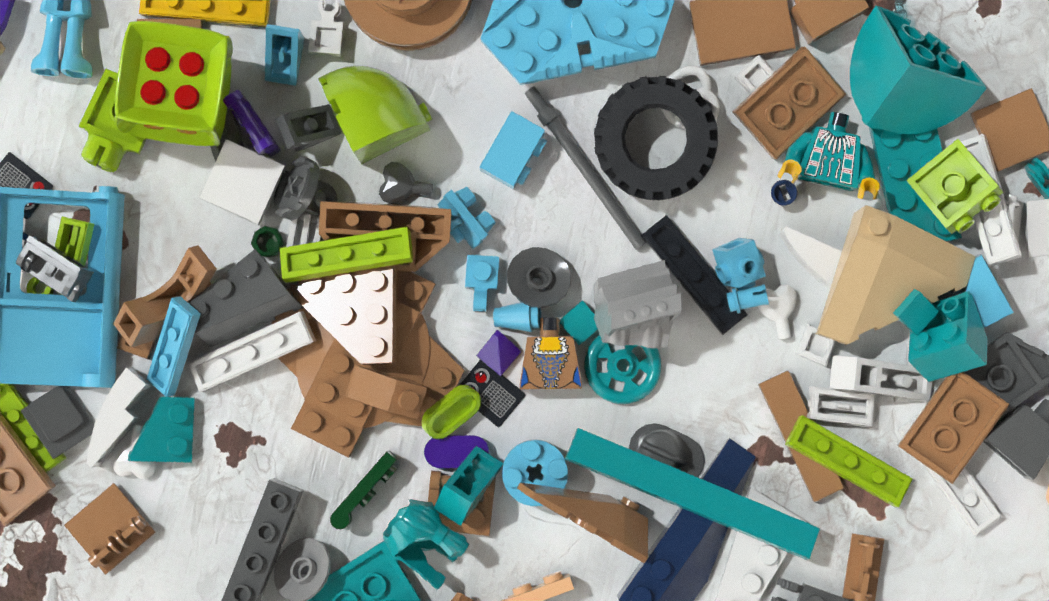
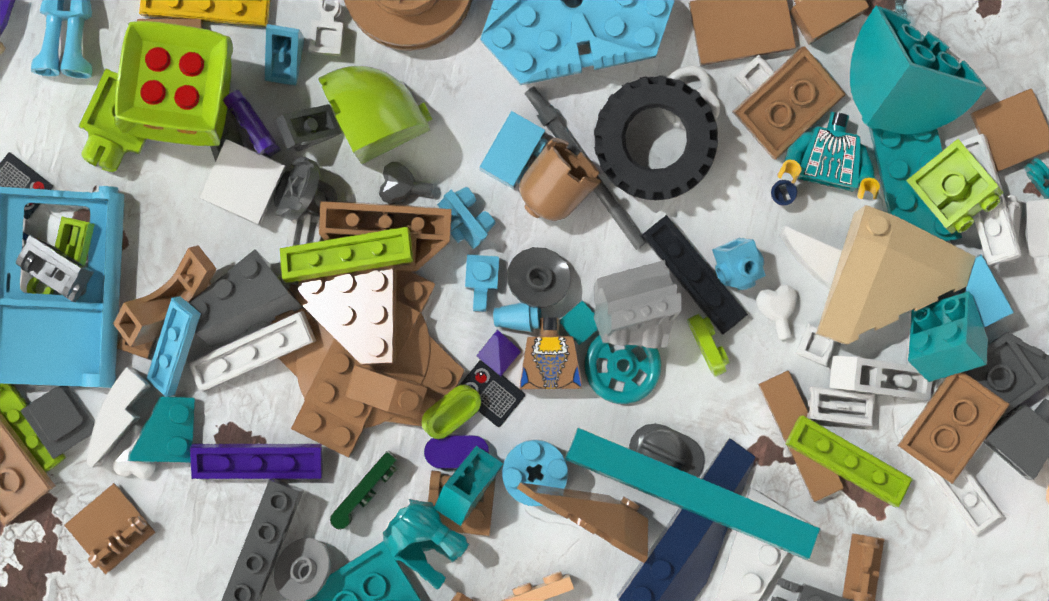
dark green tile [251,226,284,259] -> none
medium azure pin [726,284,769,314] -> none
teal tile [893,289,939,336] -> none
none -> dark purple plate [190,444,323,479]
none -> medium nougat cylinder [519,138,601,221]
none -> lime plate [687,313,730,377]

